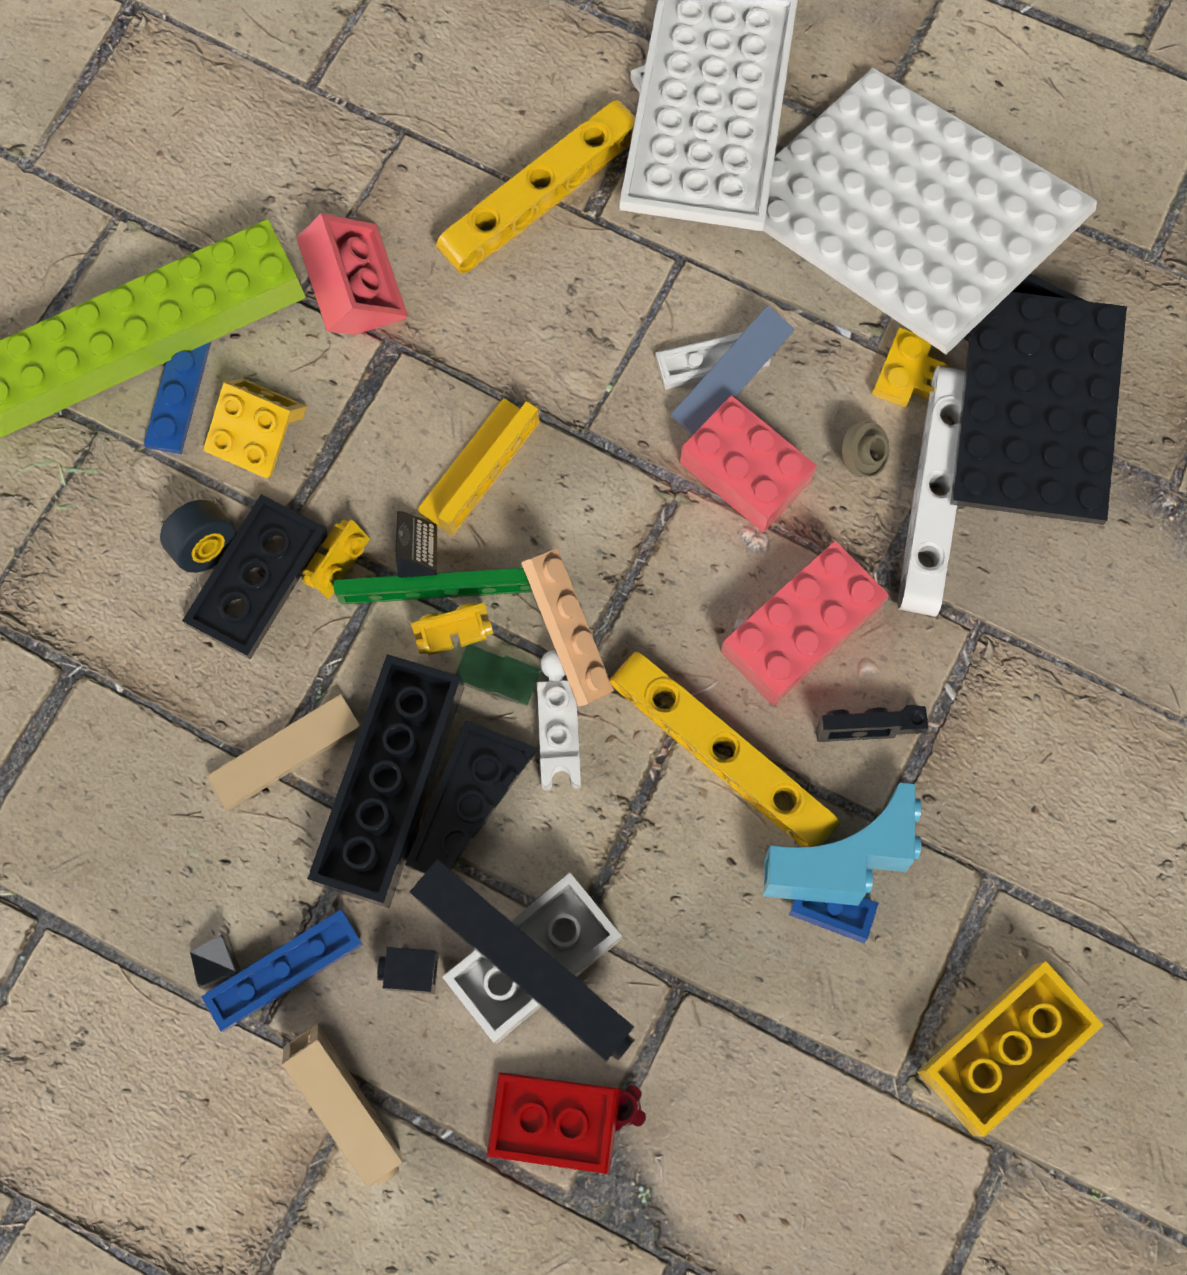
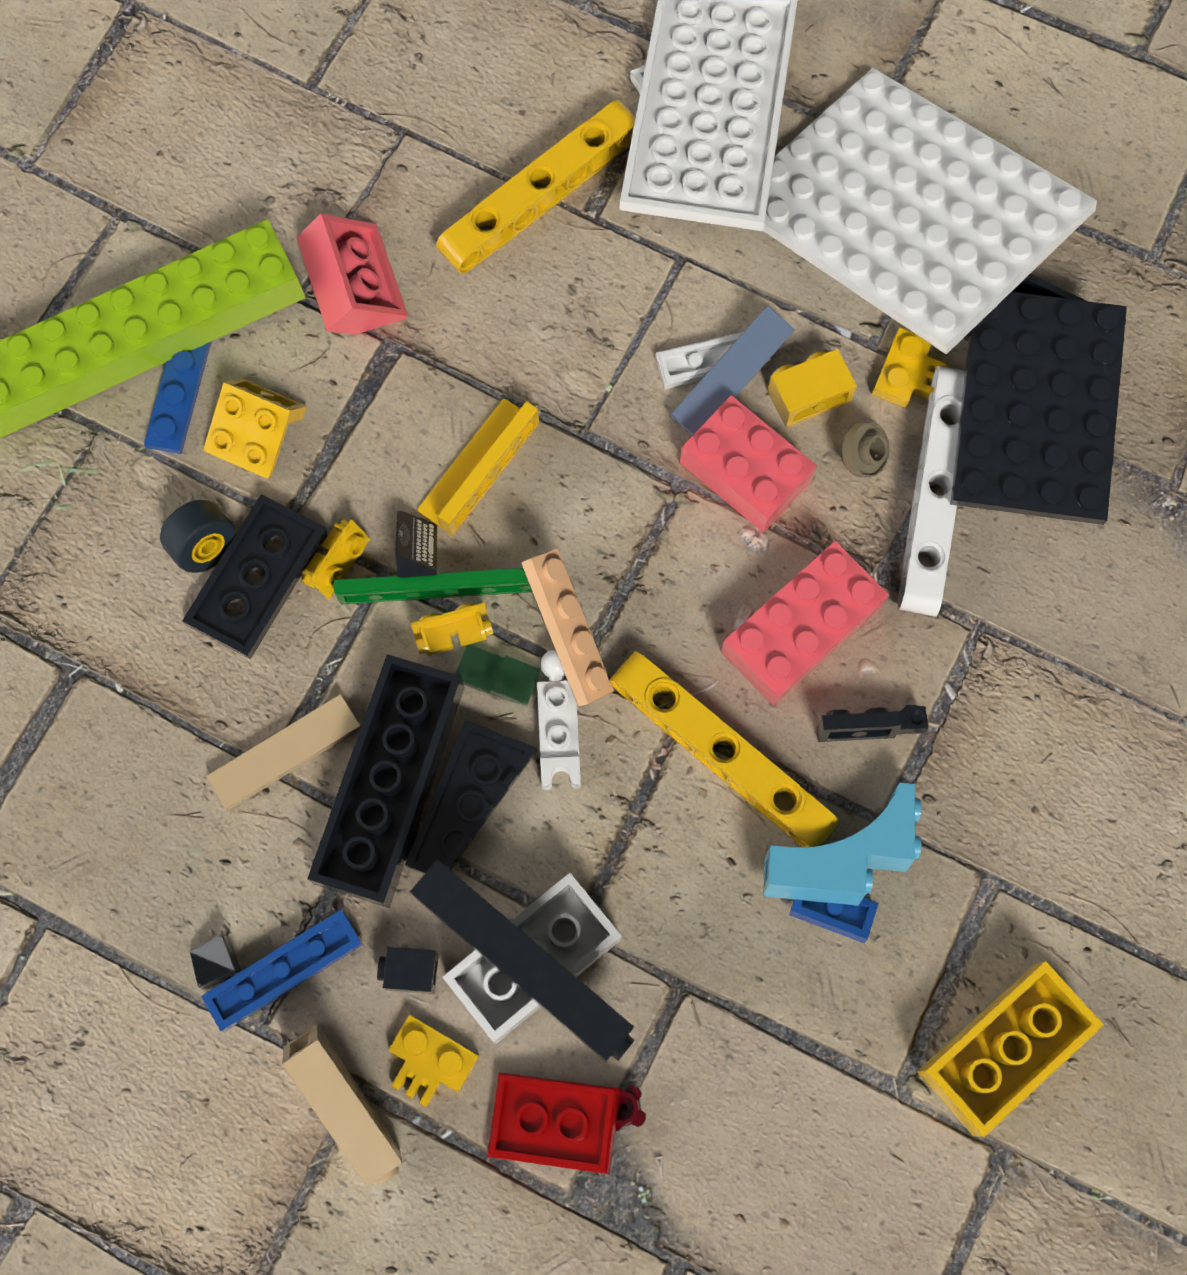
none -> yellow hinge [388,1015,480,1108]
none -> yellow brick [767,349,857,427]

